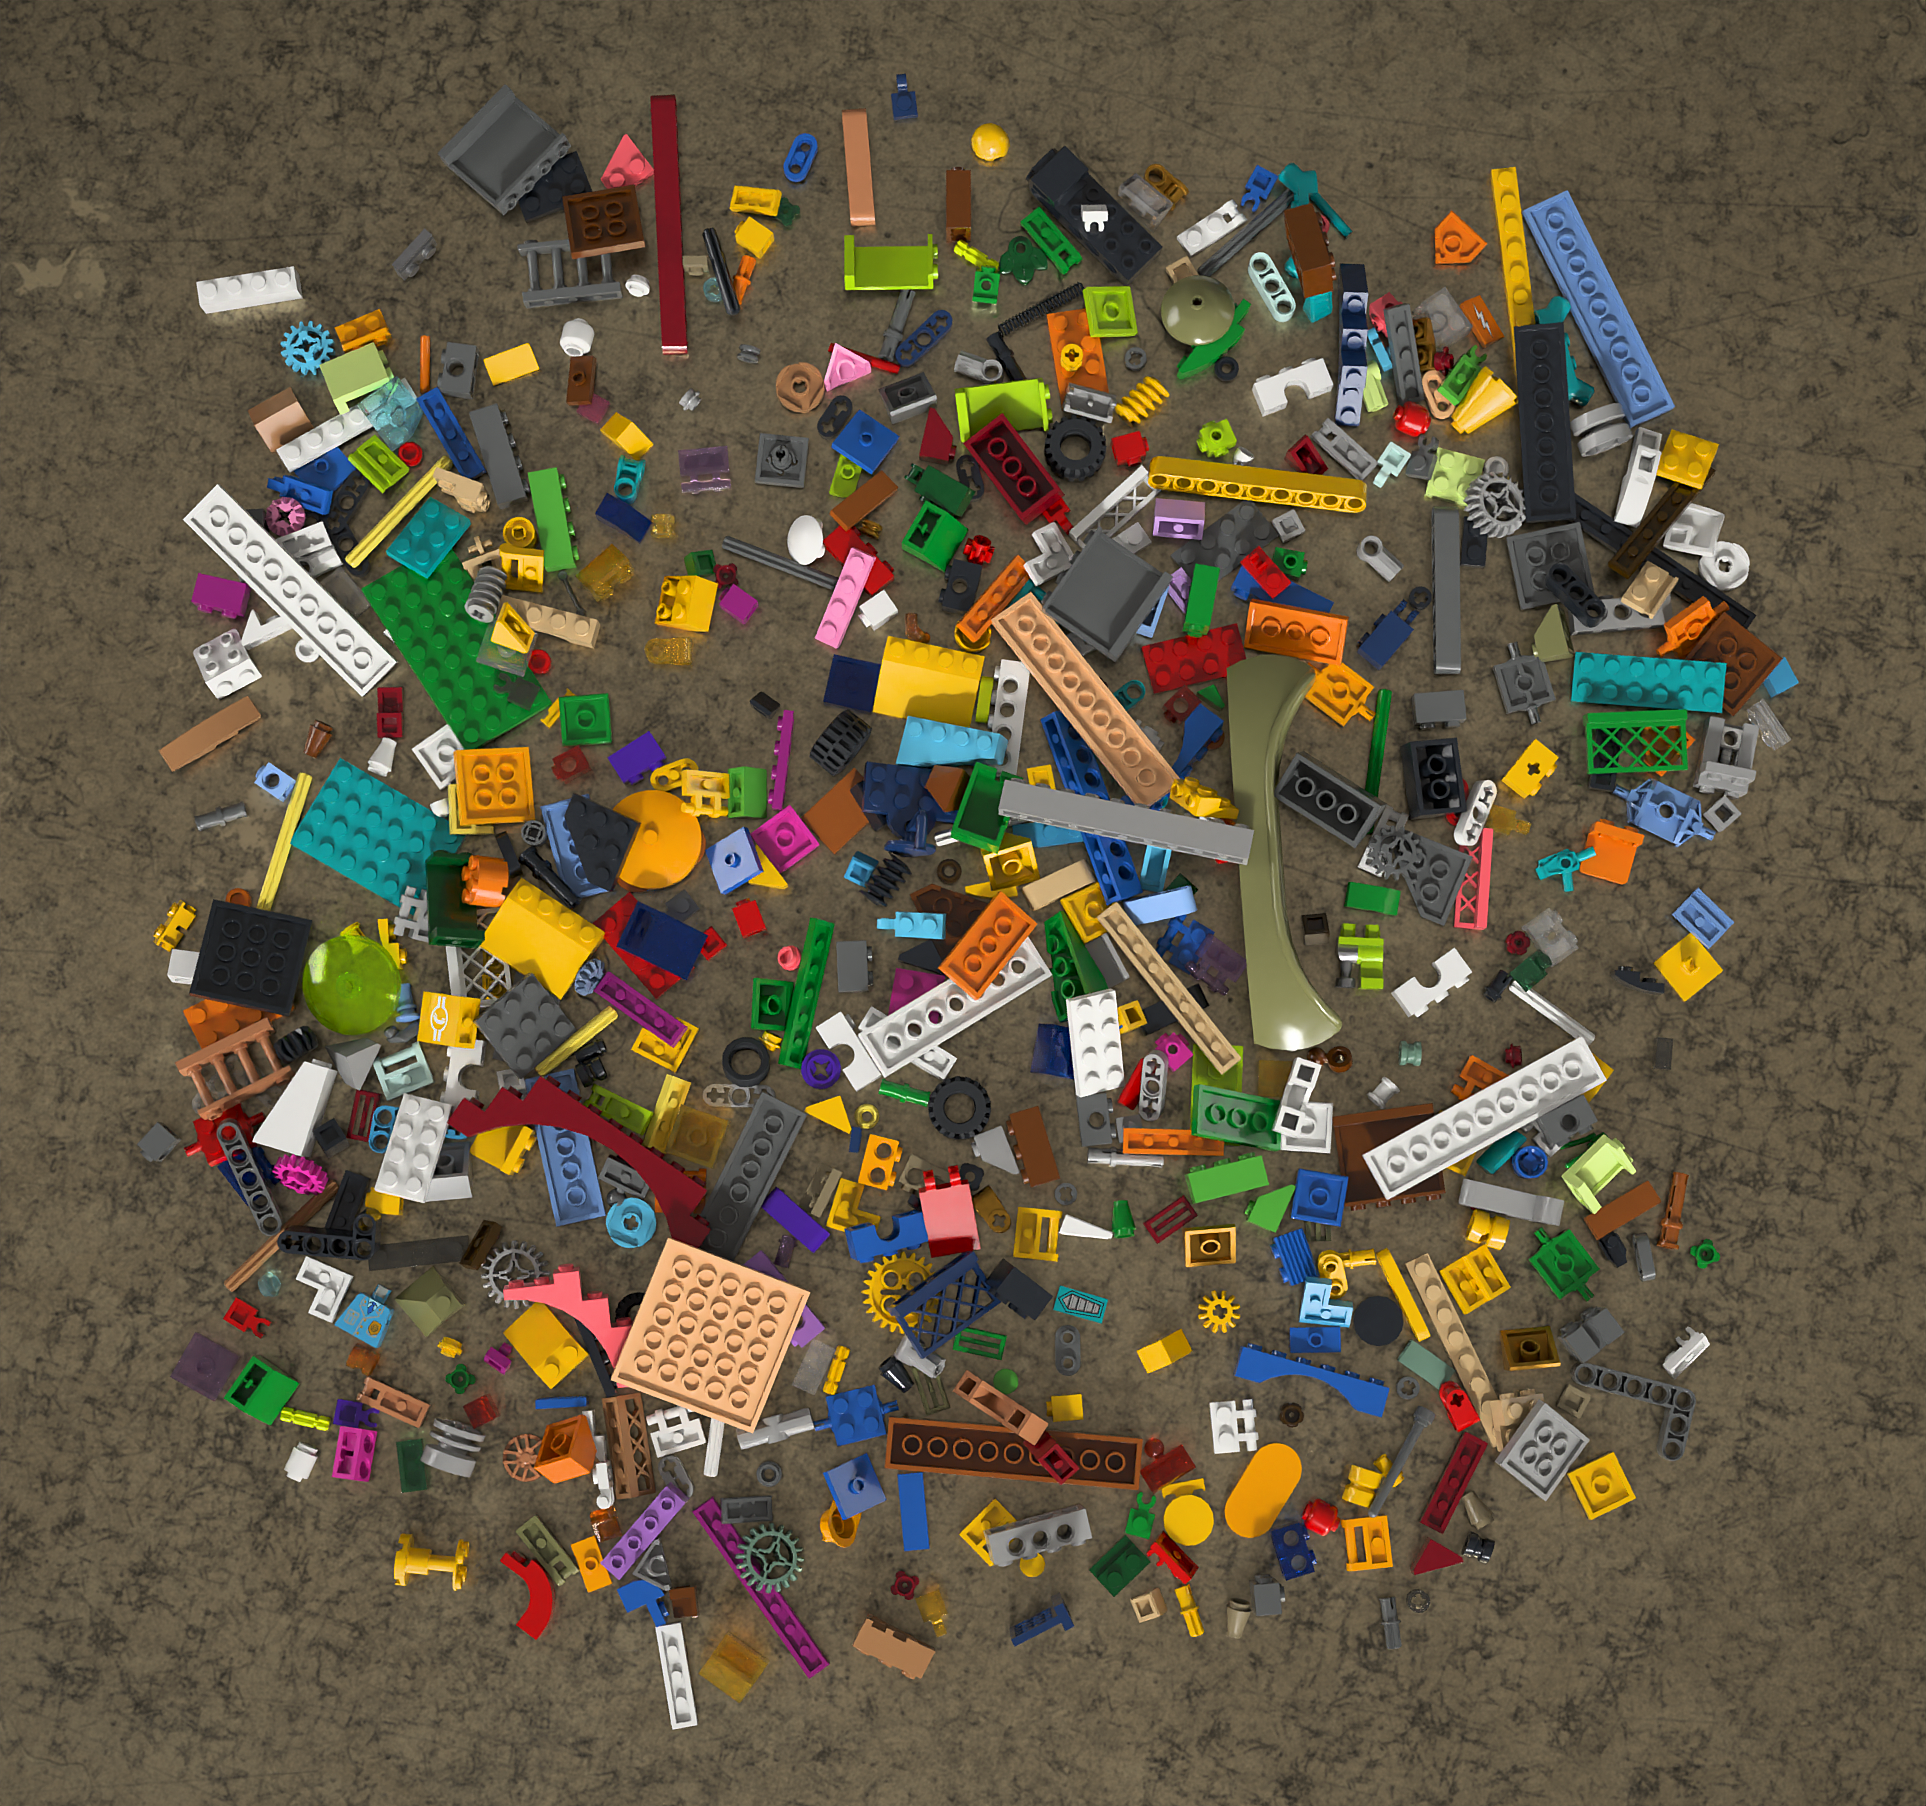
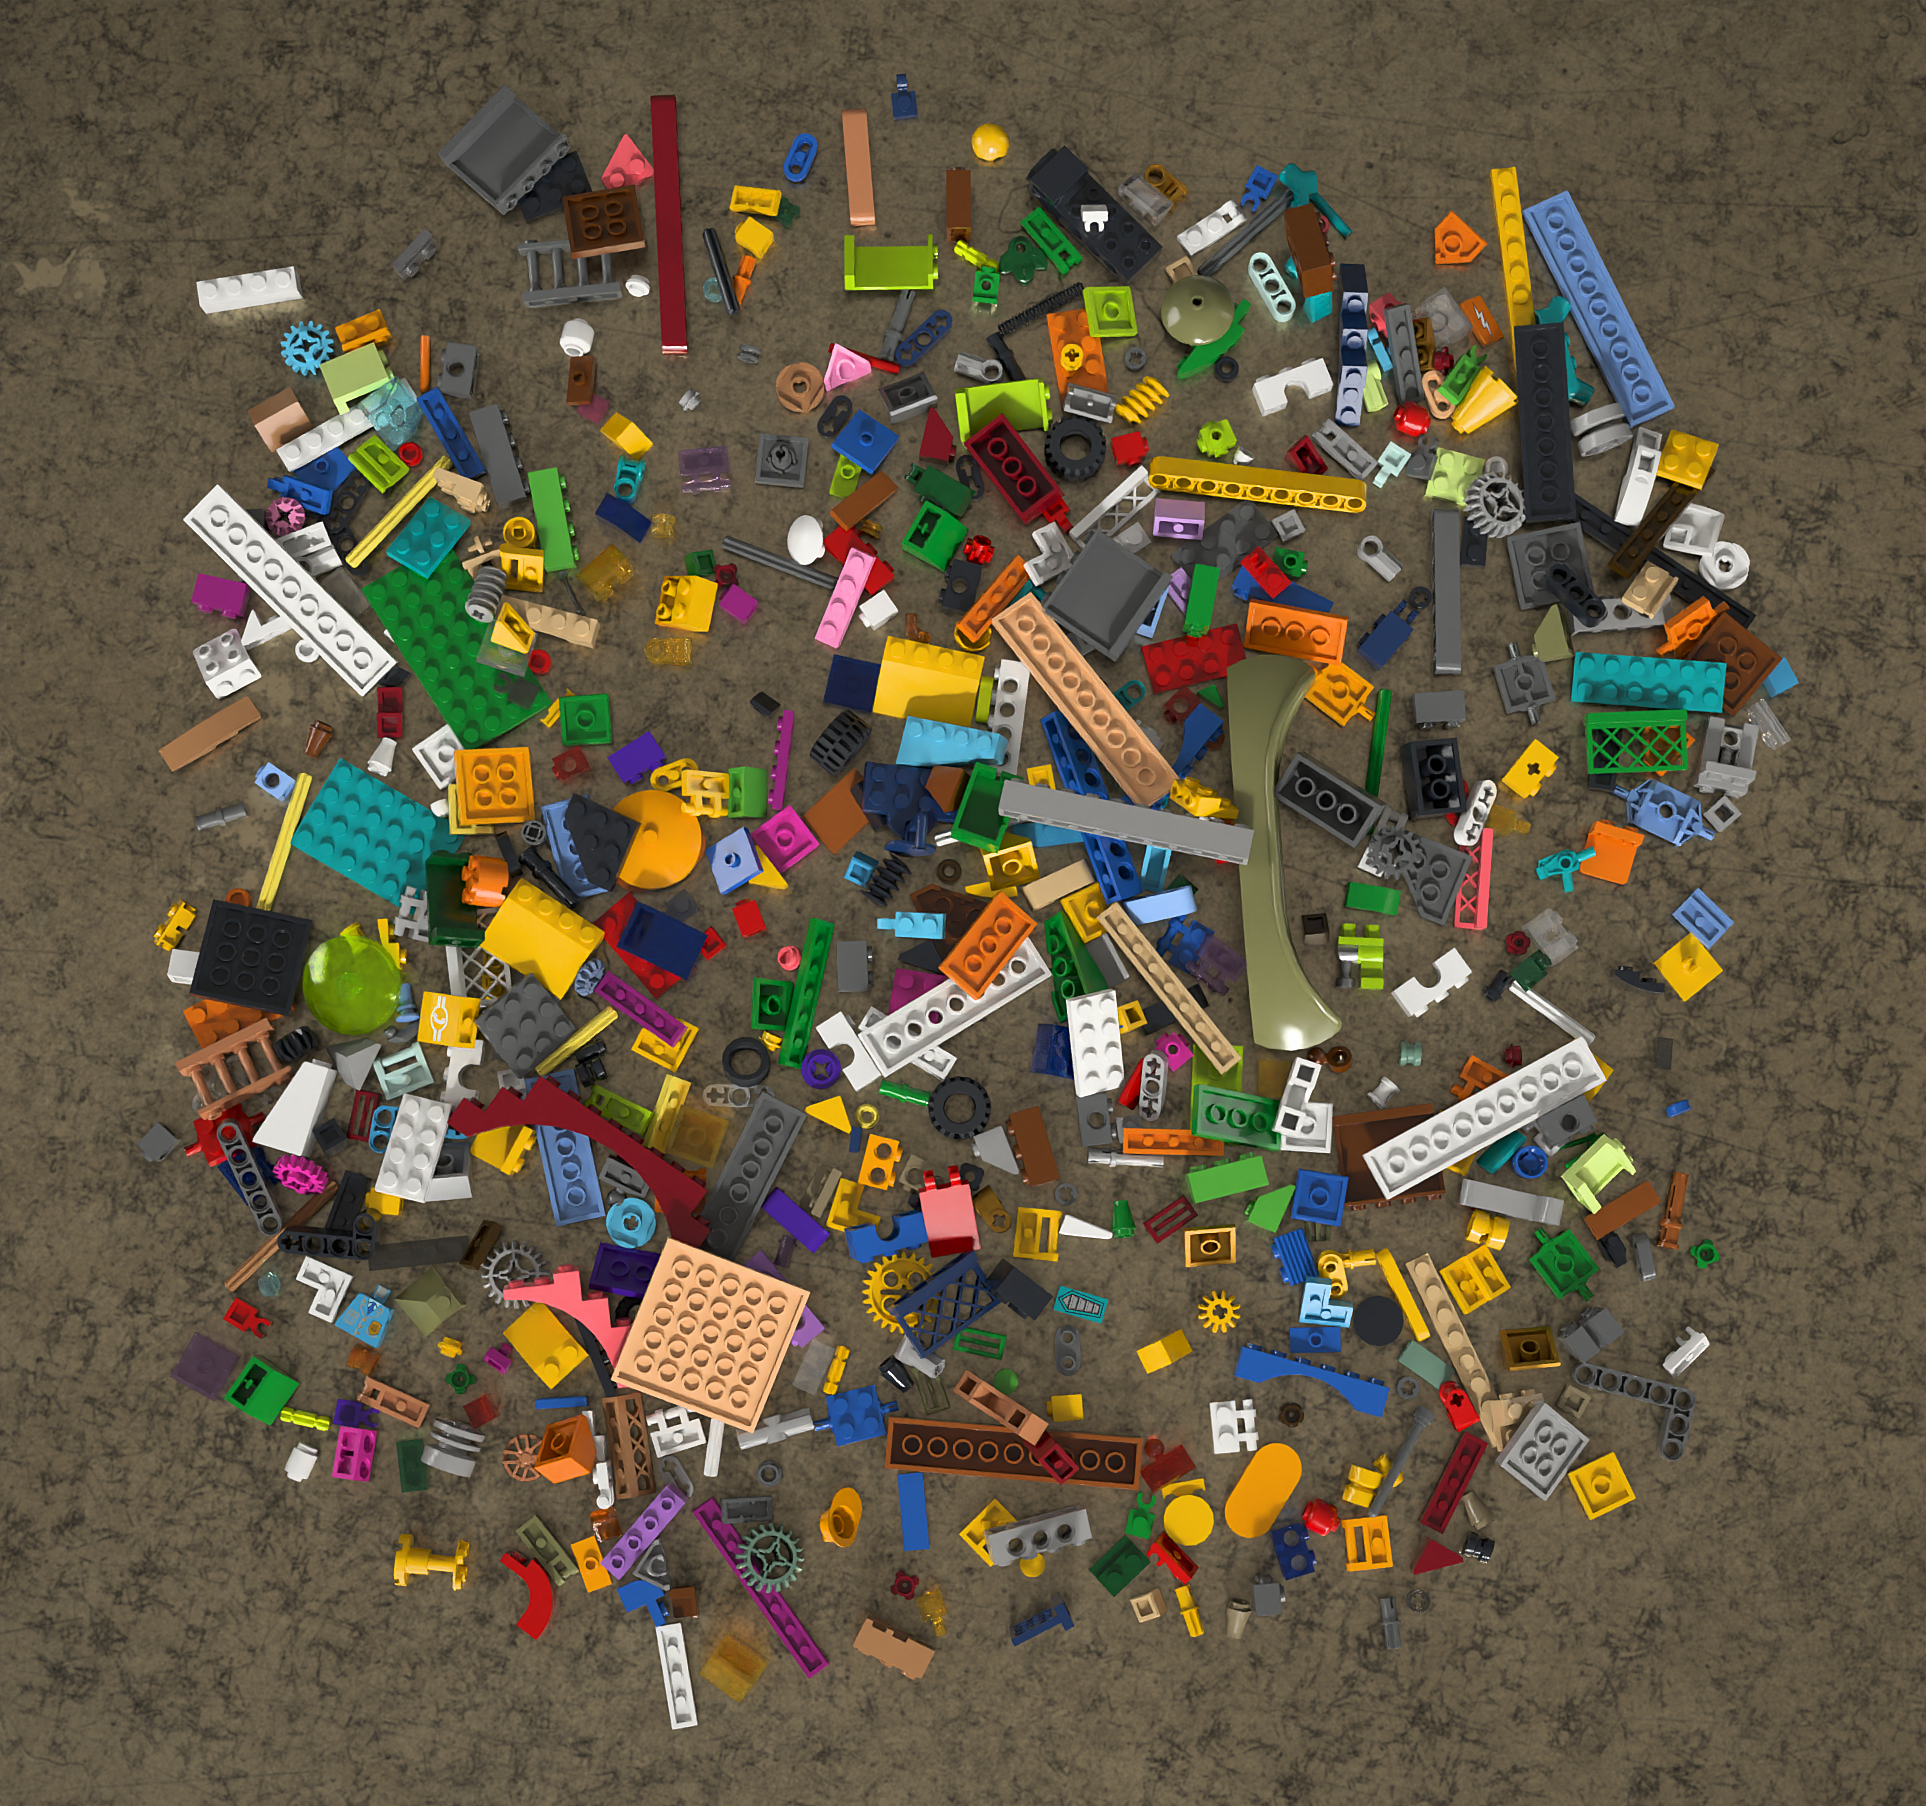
yellow slope [483,343,539,386] -> none
dark tan plate [683,256,709,276] -> none
blue plate [823,1453,886,1520] -> none
none -> black tile [377,665,411,687]
none -> dark purple plate [589,1242,661,1299]
none -> blue tile [1666,1099,1692,1118]

